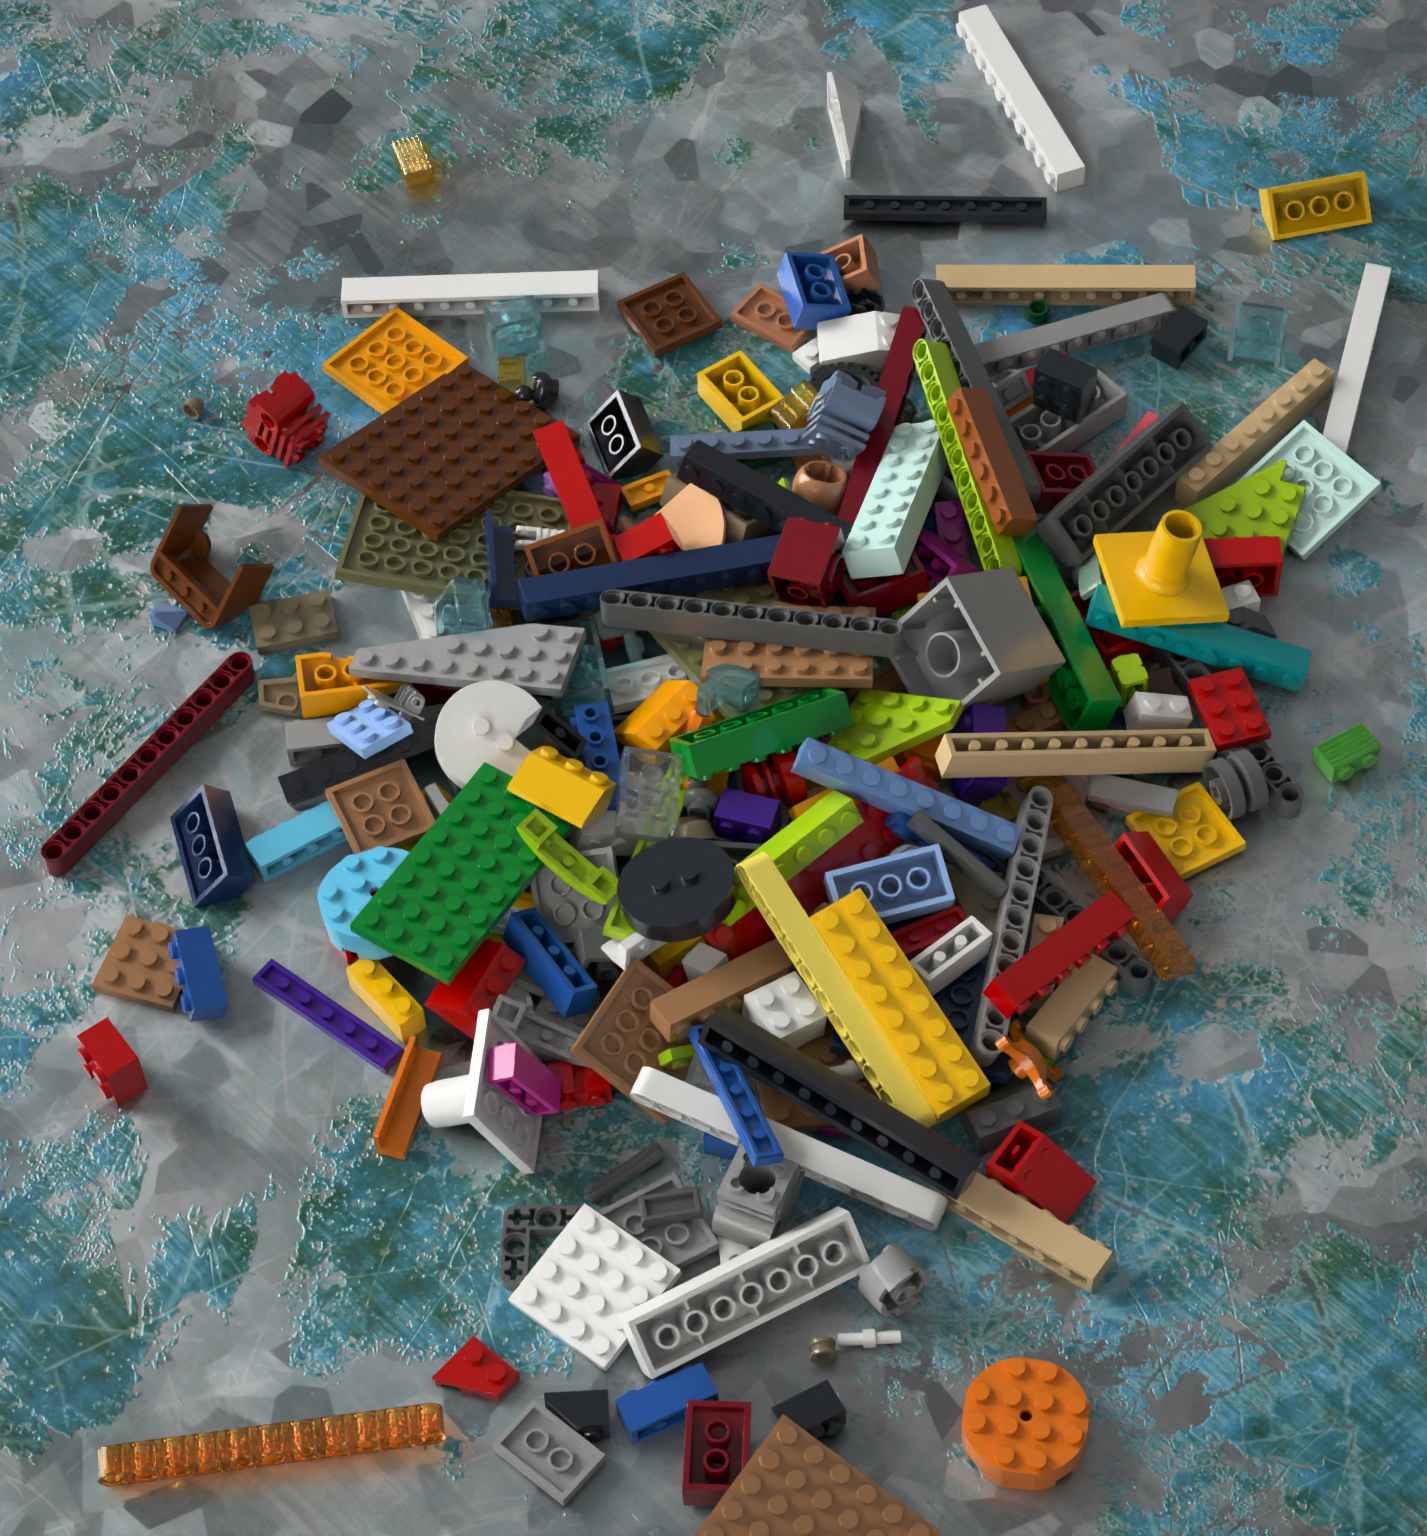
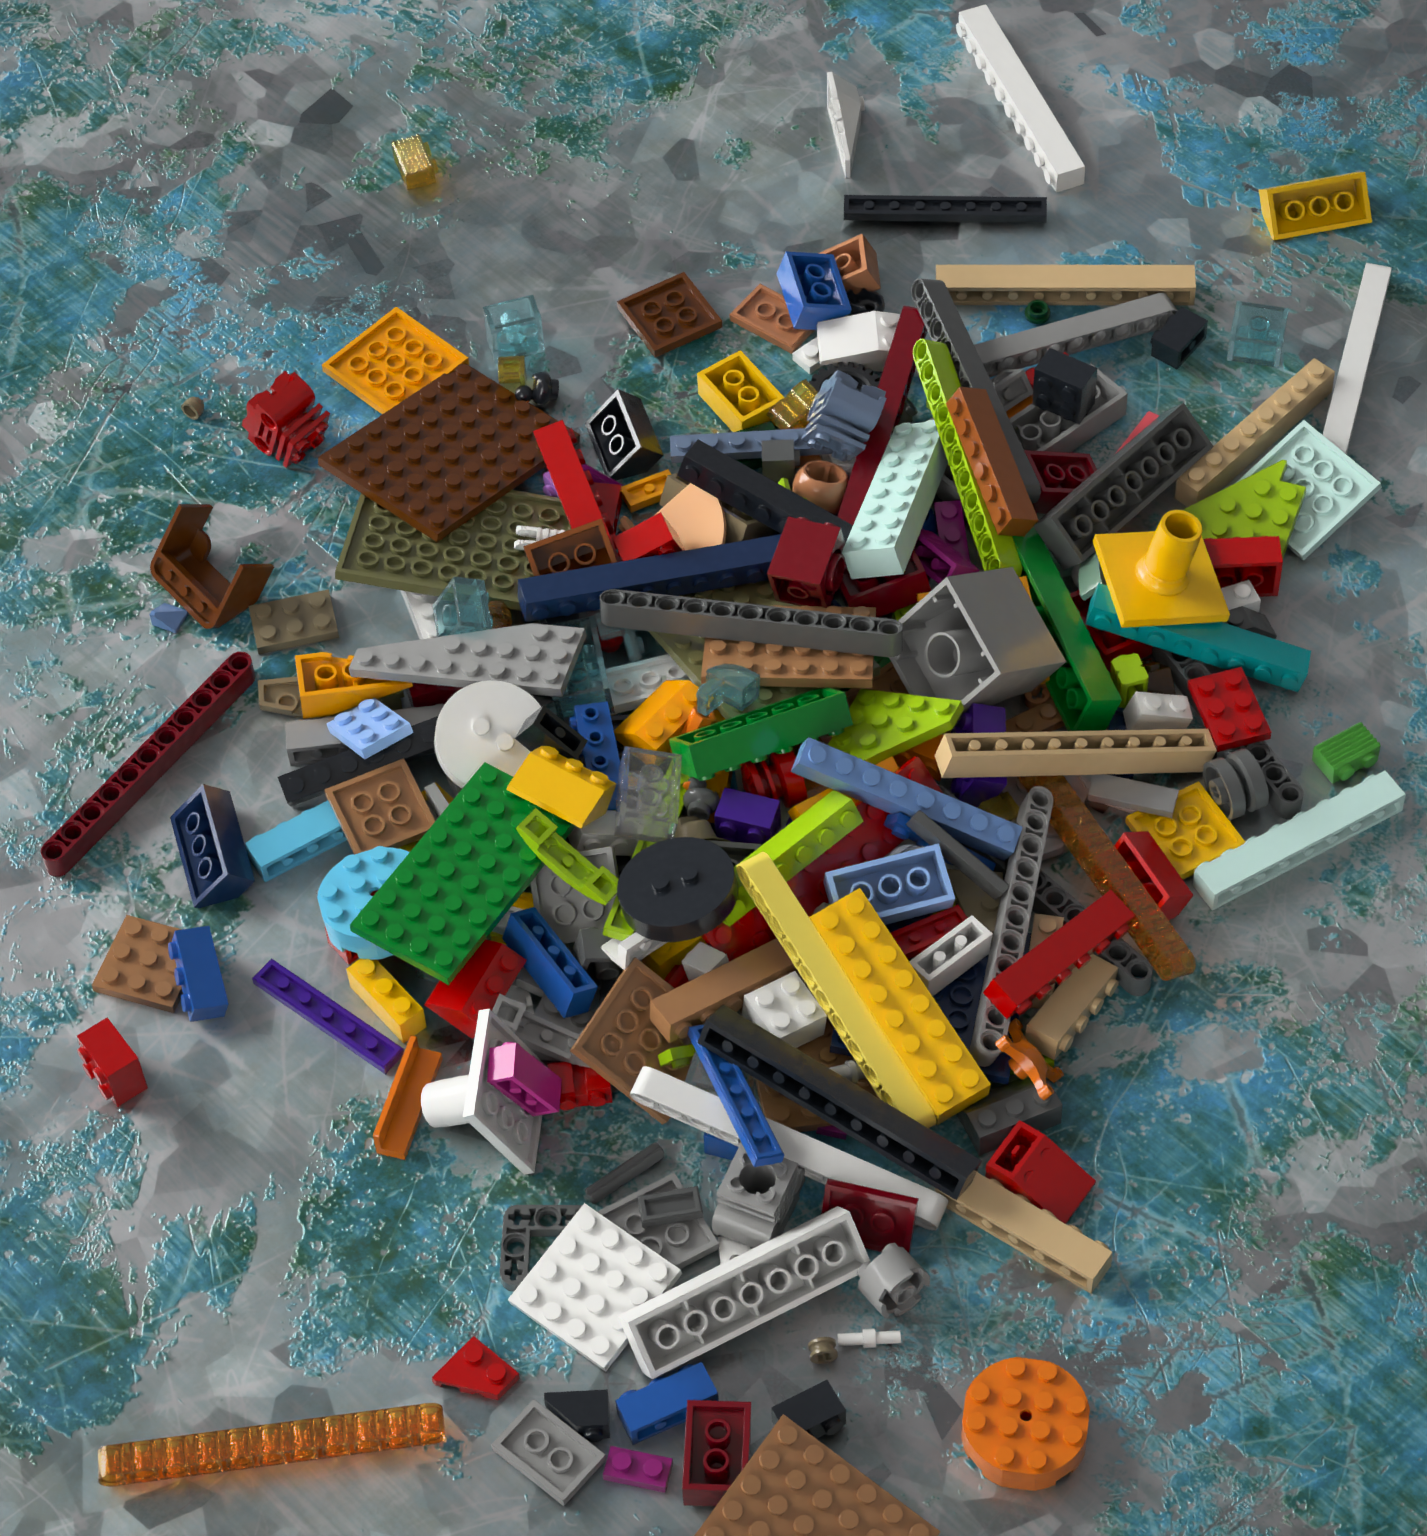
white brick [341,270,600,318] -> none
light grey hinge [362,684,425,722] -> none
dark blue panel [484,510,518,608] -> none
none -> magenta plate [603,1446,673,1493]
none -> dark grey brick [761,439,800,491]
none -> dark red plate [821,1178,919,1254]
none -> light aqua brick [1193,770,1406,911]

